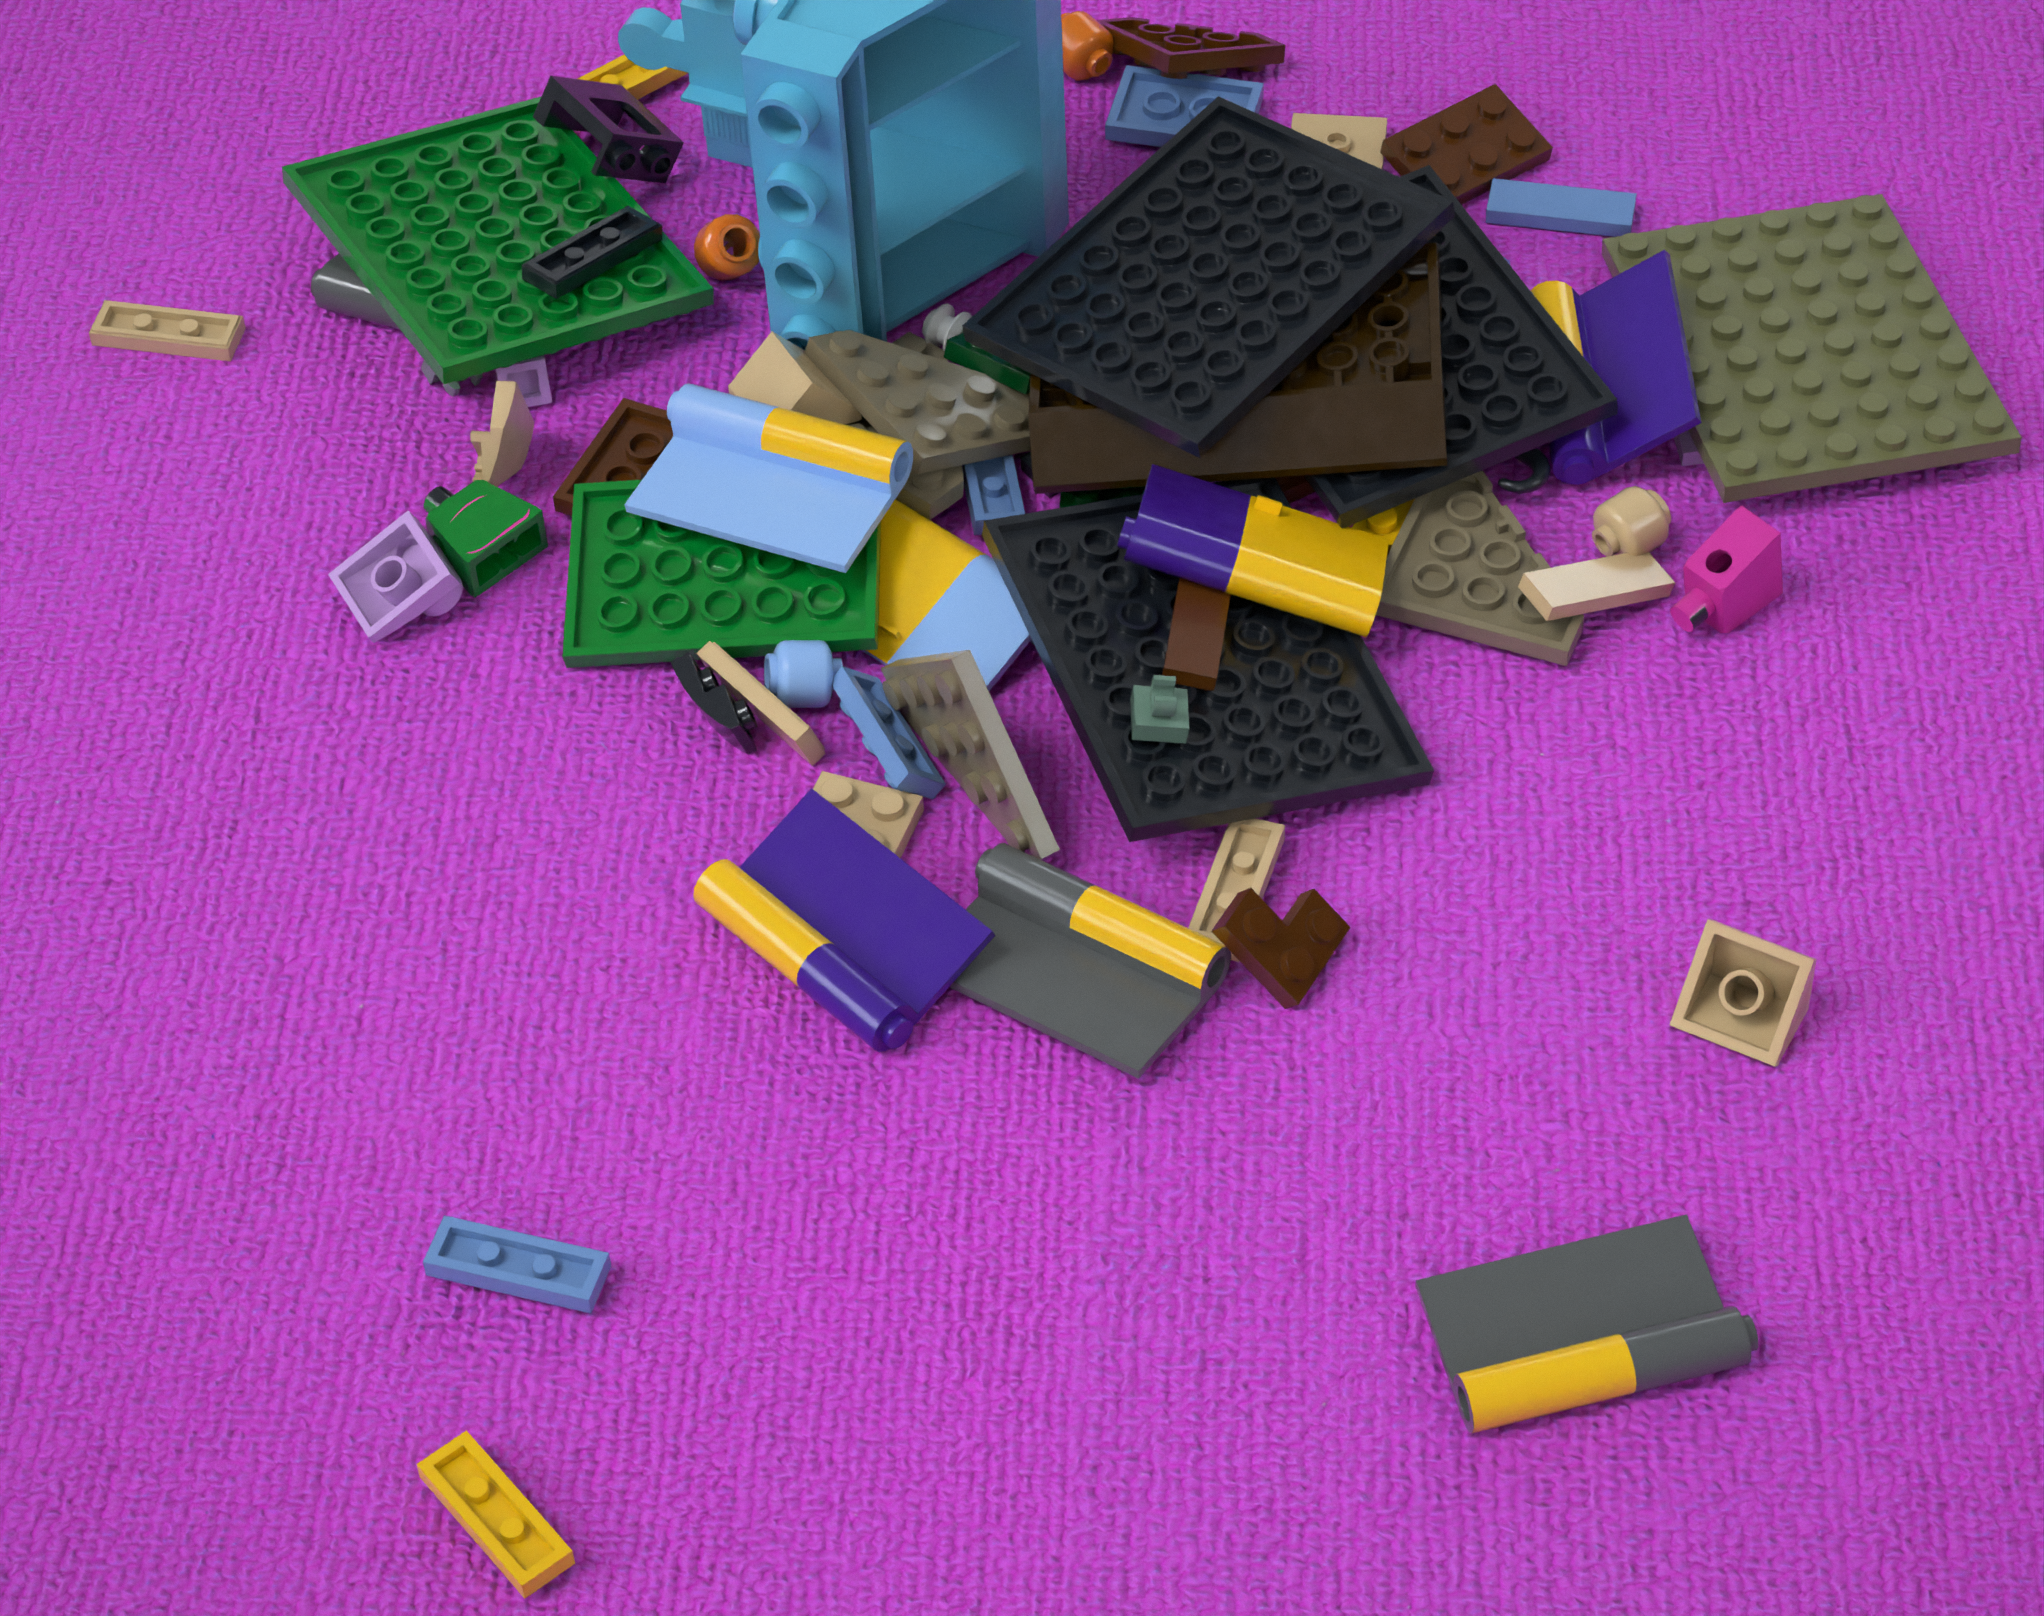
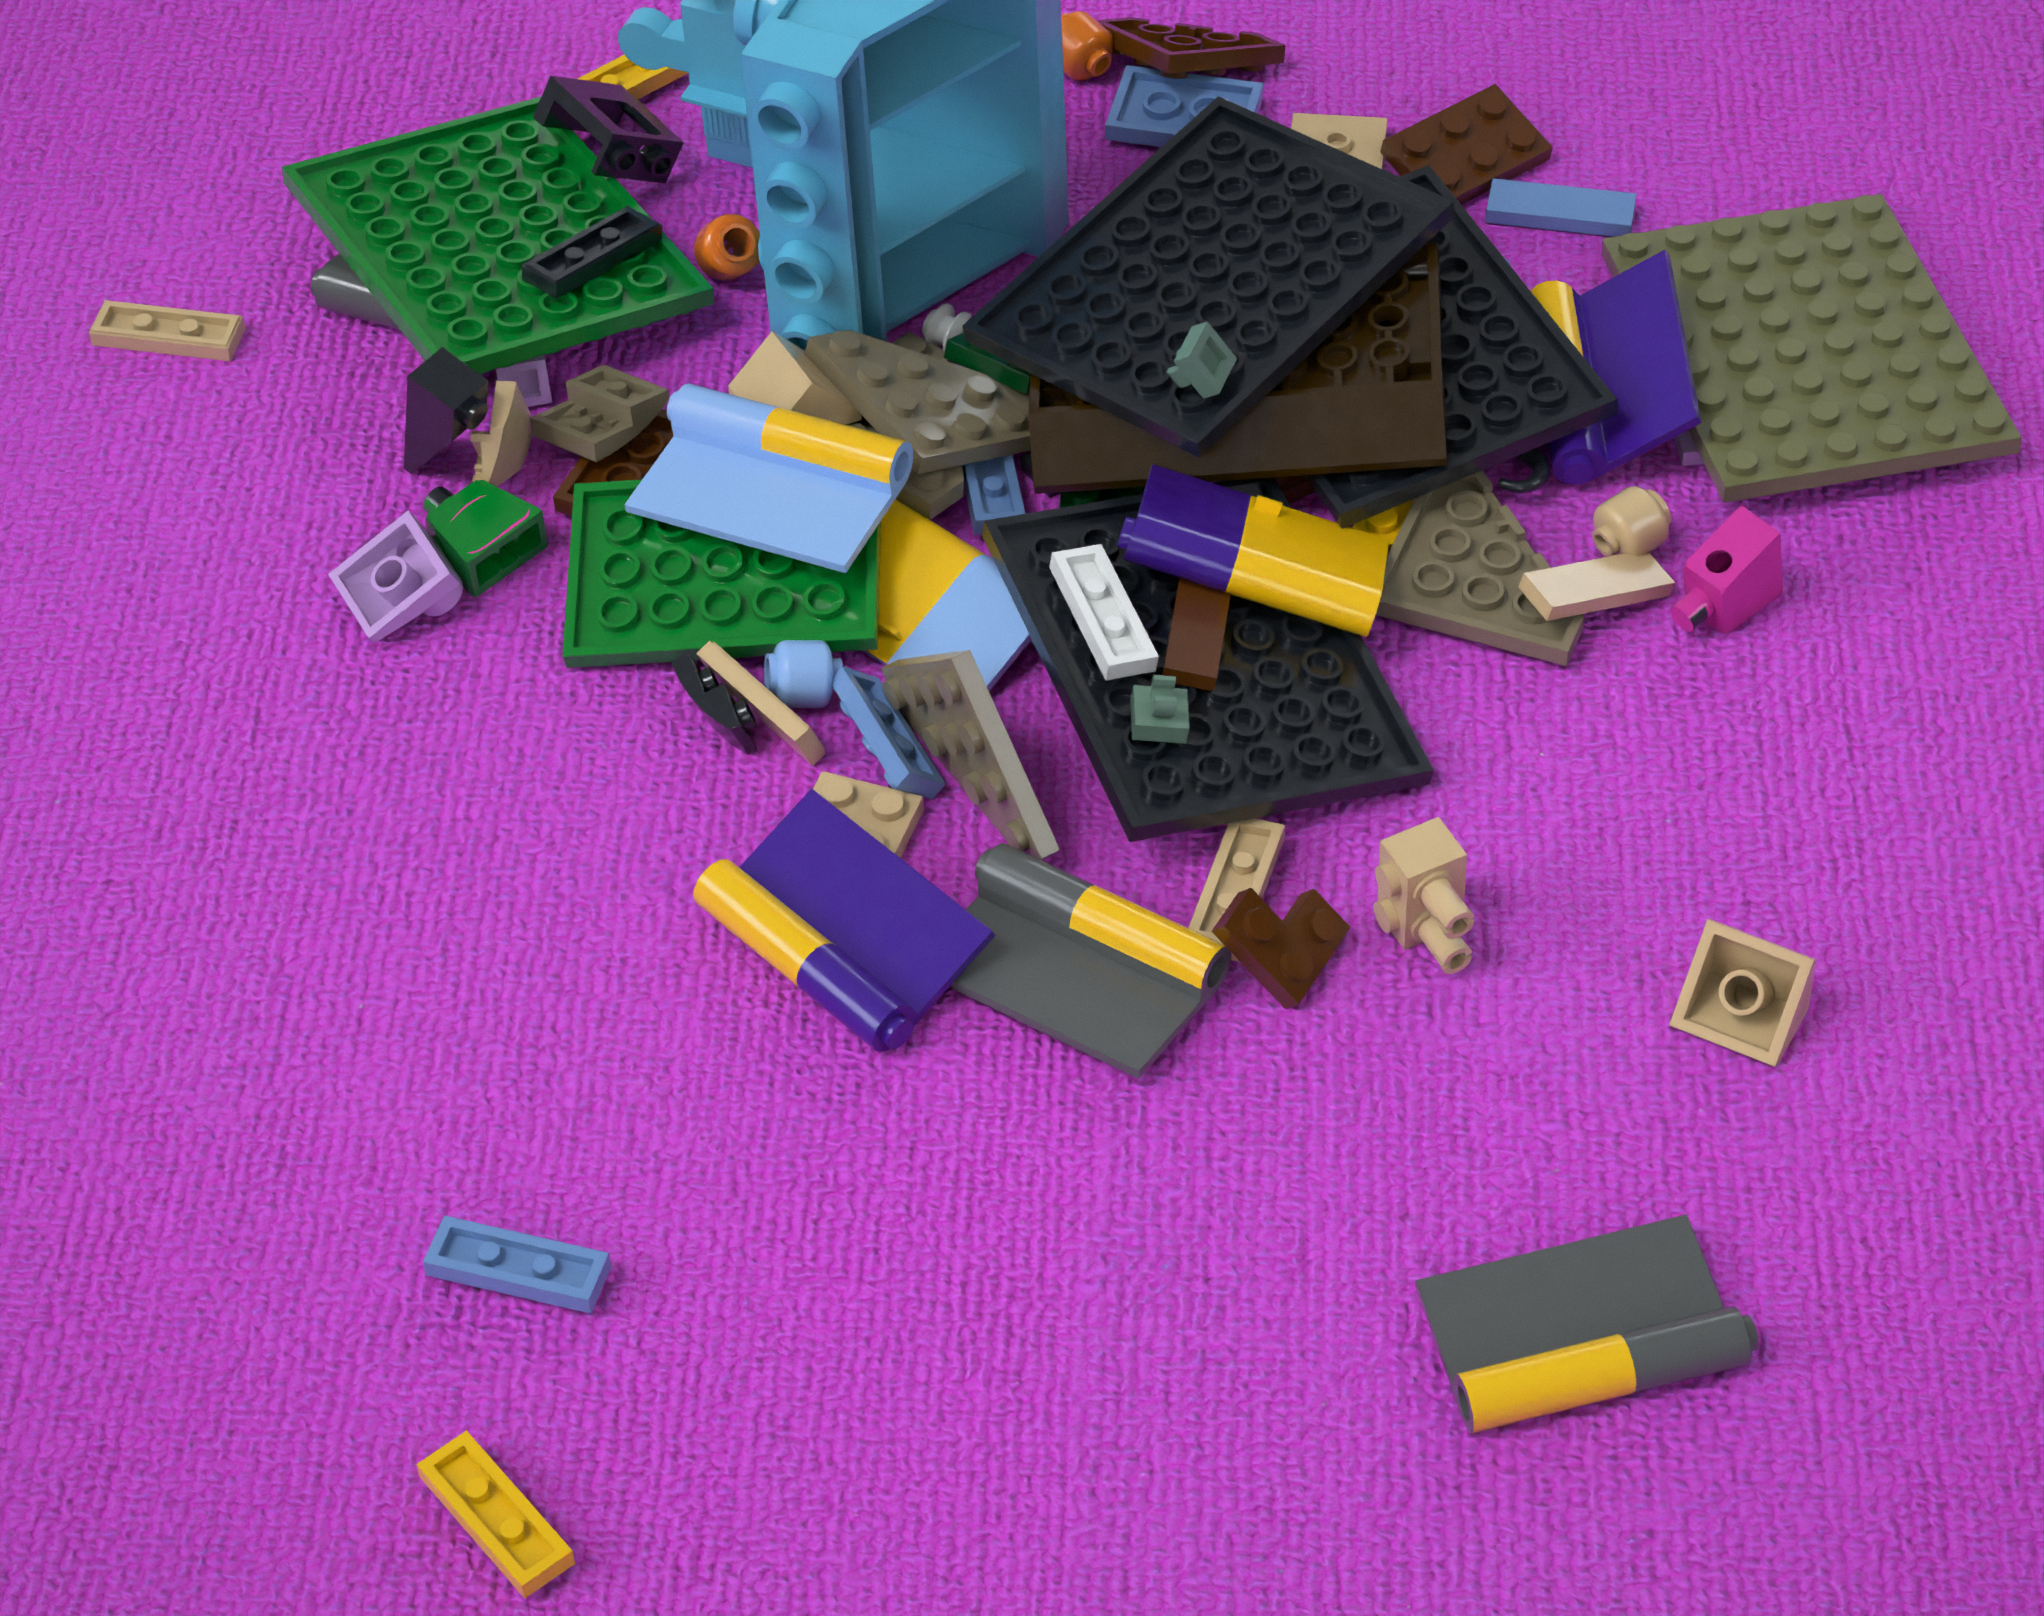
none -> black slope [404,347,488,474]
none -> dark tan slope [530,364,670,462]
none -> white plate [1049,544,1159,680]
none -> sand green tile [1167,322,1237,399]
none -> tan brick [1373,817,1474,974]

